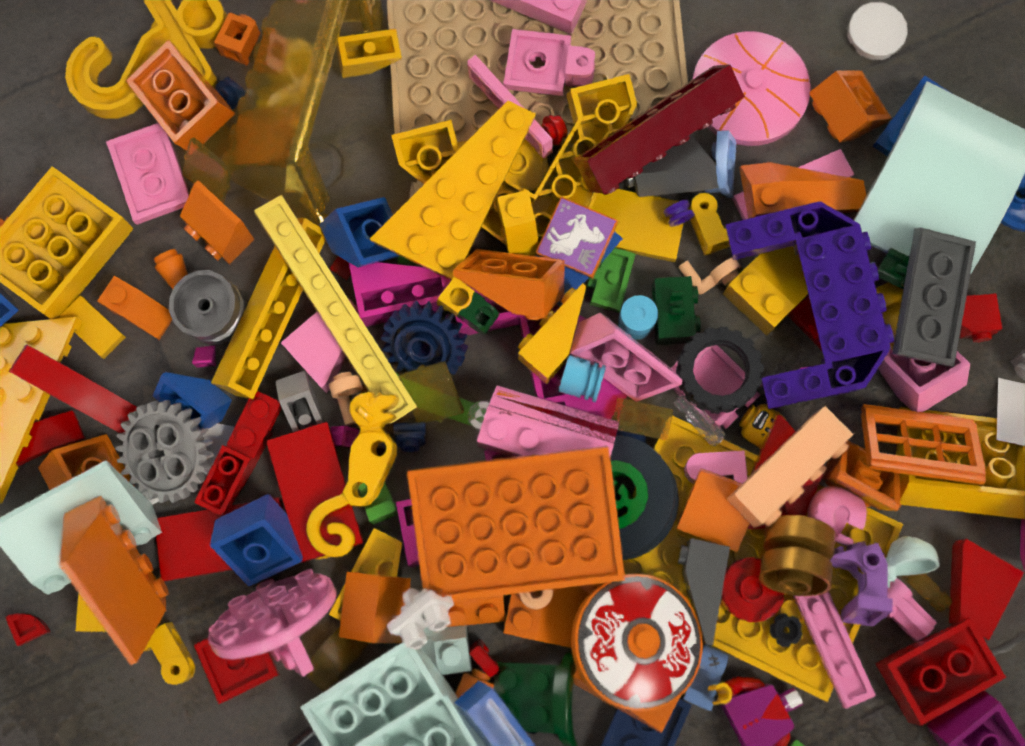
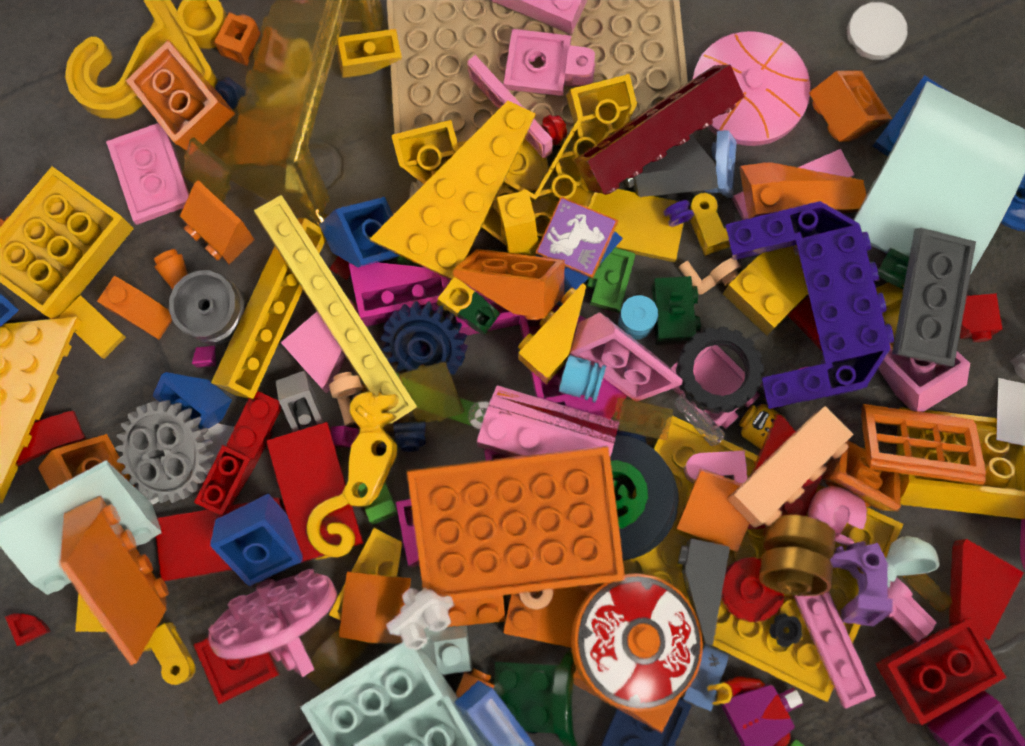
red slope [8,344,137,433] -> none
red tile [469,639,499,678] -> none

